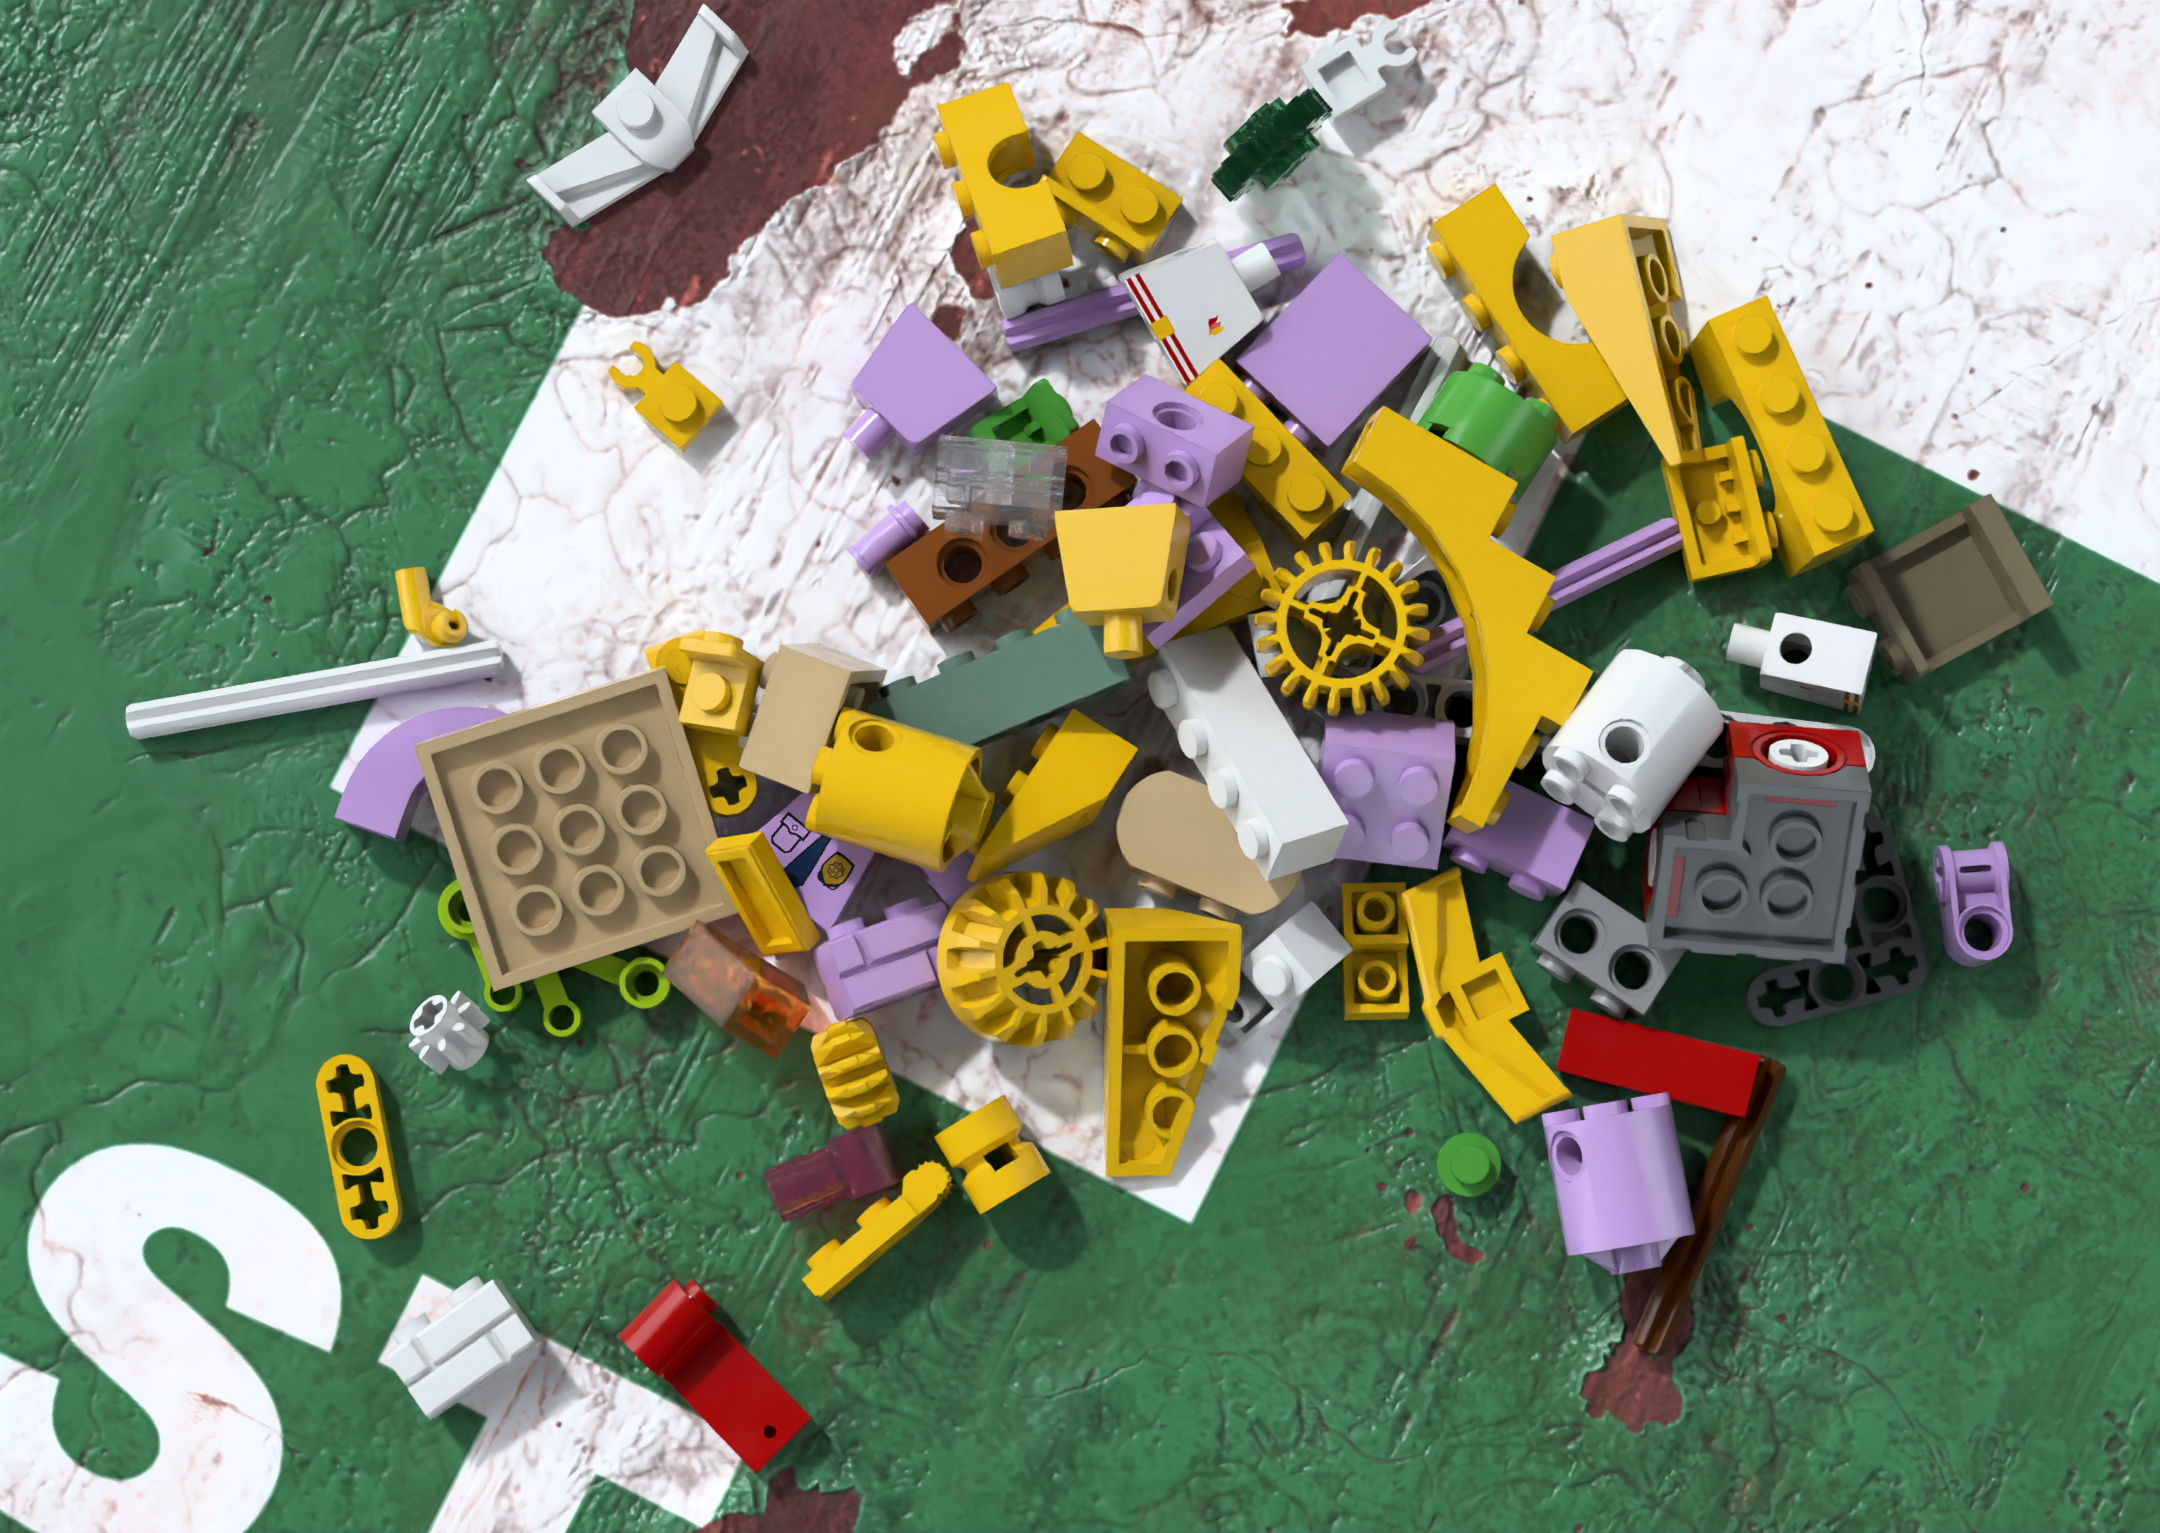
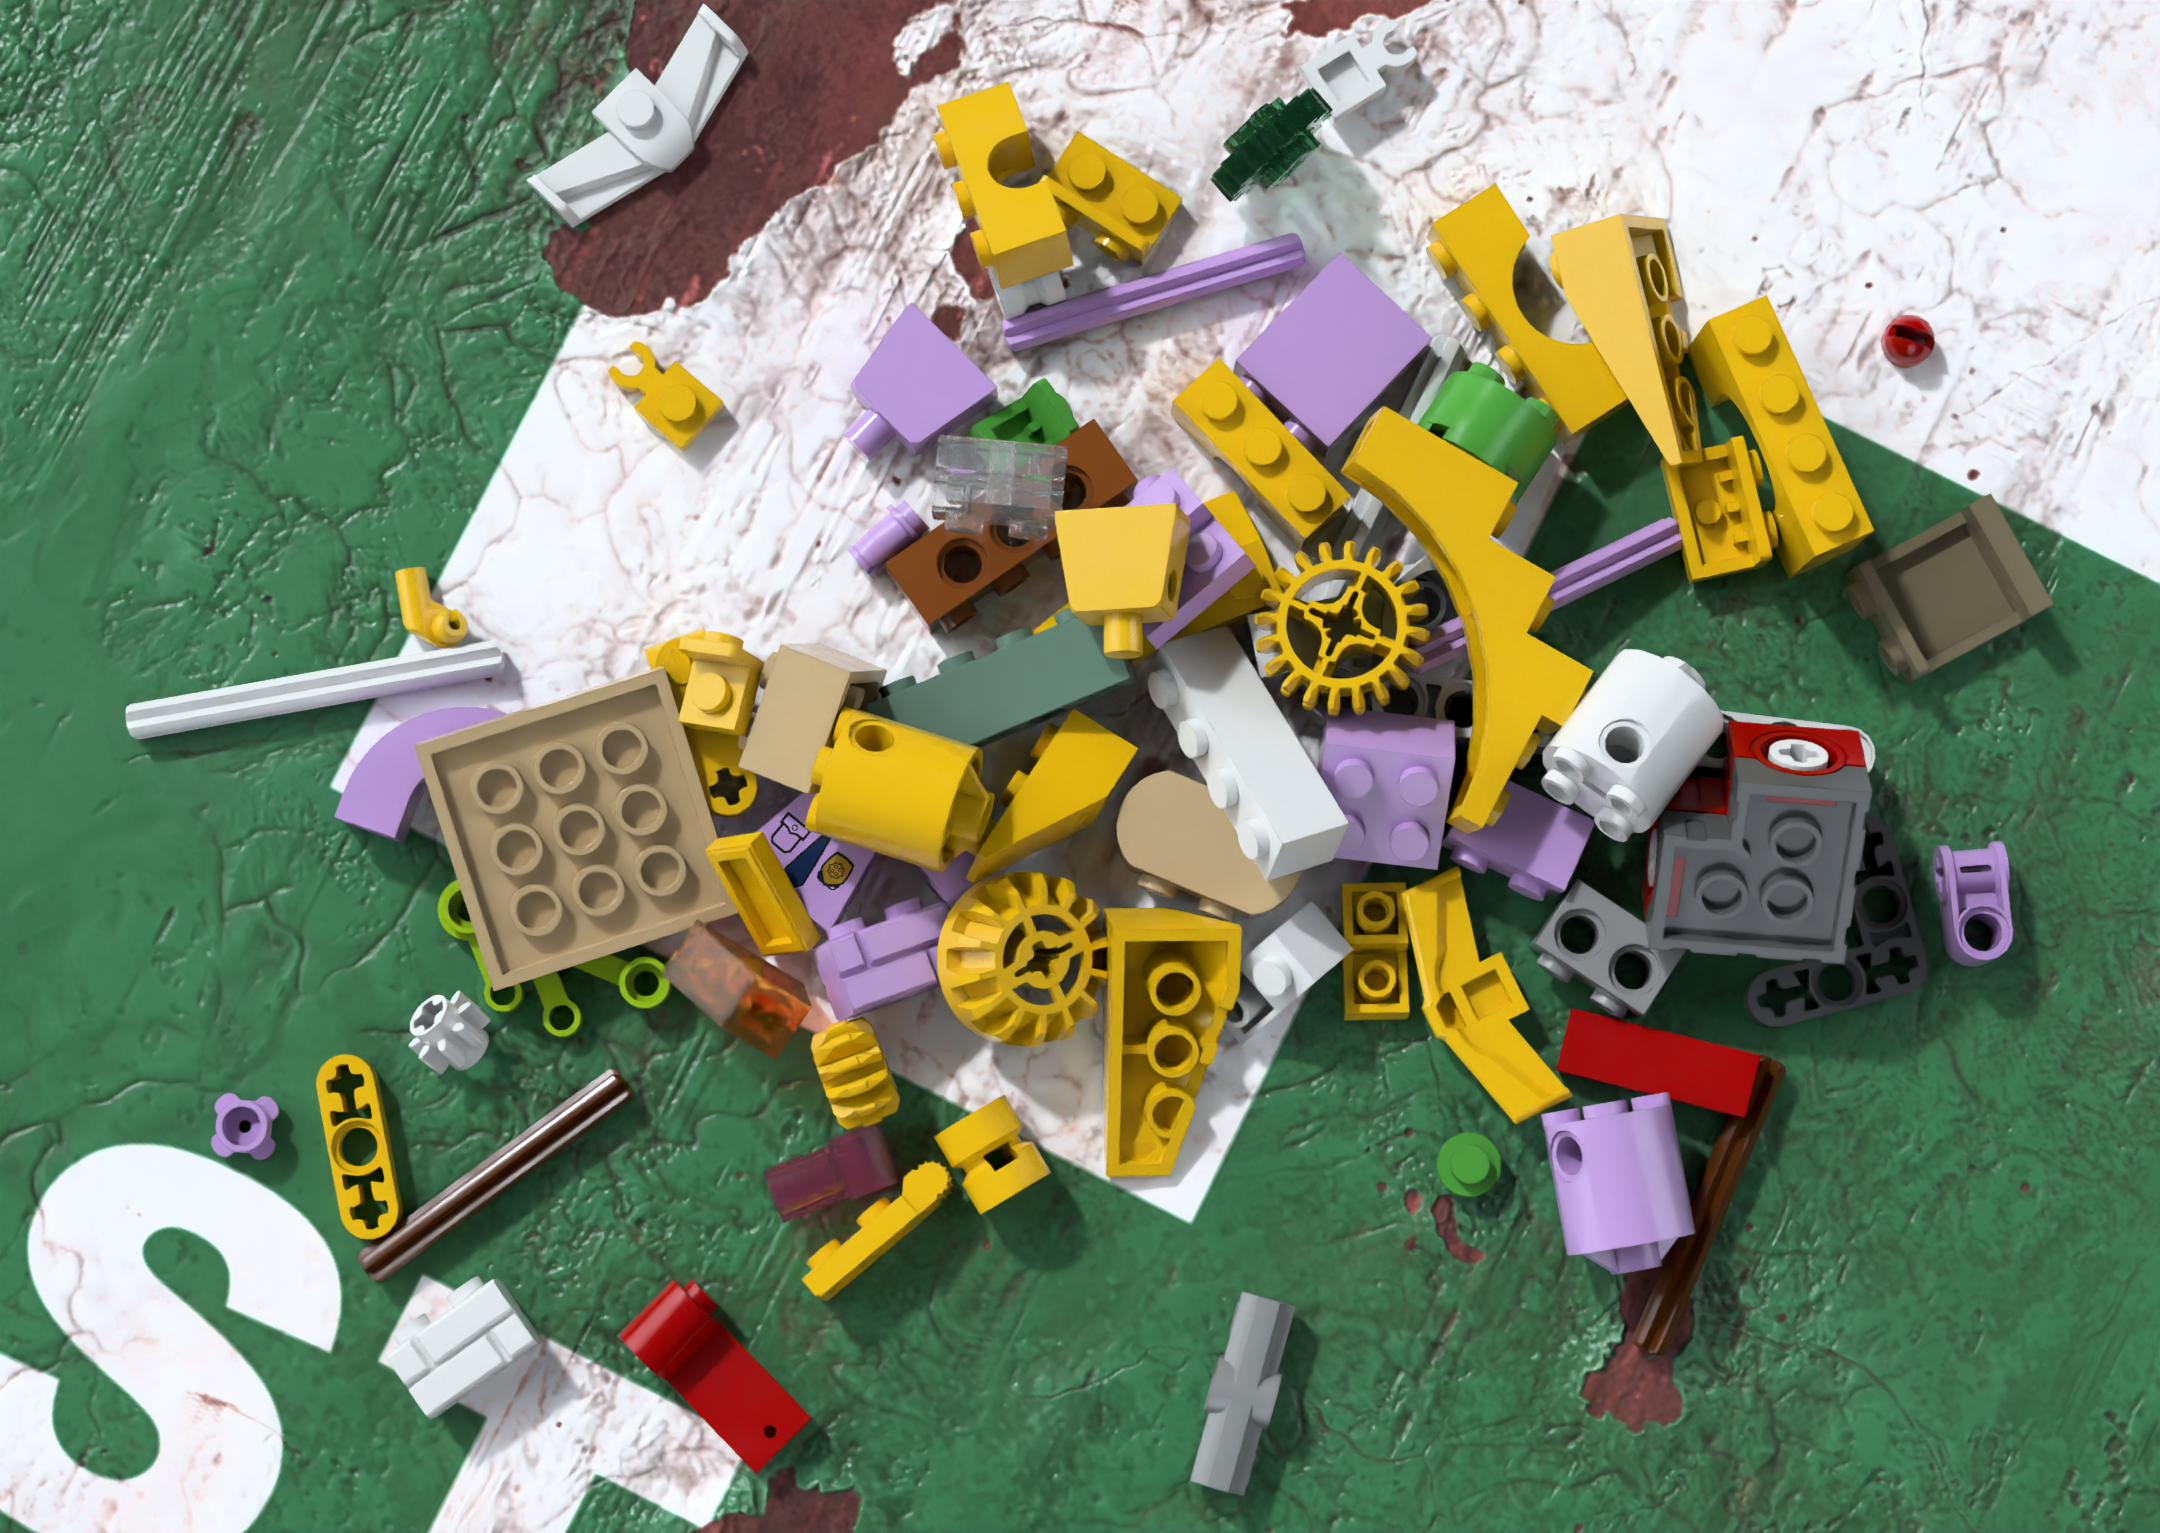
lavender brick [1095,374,1255,509] -> none
white torso [1118,238,1281,385] -> none
white torso [1726,613,1878,715] -> none
none -> lavender plate [211,1093,279,1160]
none -> reddish brown axle [358,1068,633,1283]
none -> light grey piece [1190,1291,1295,1496]
none -> red hinge [1881,315,1935,368]

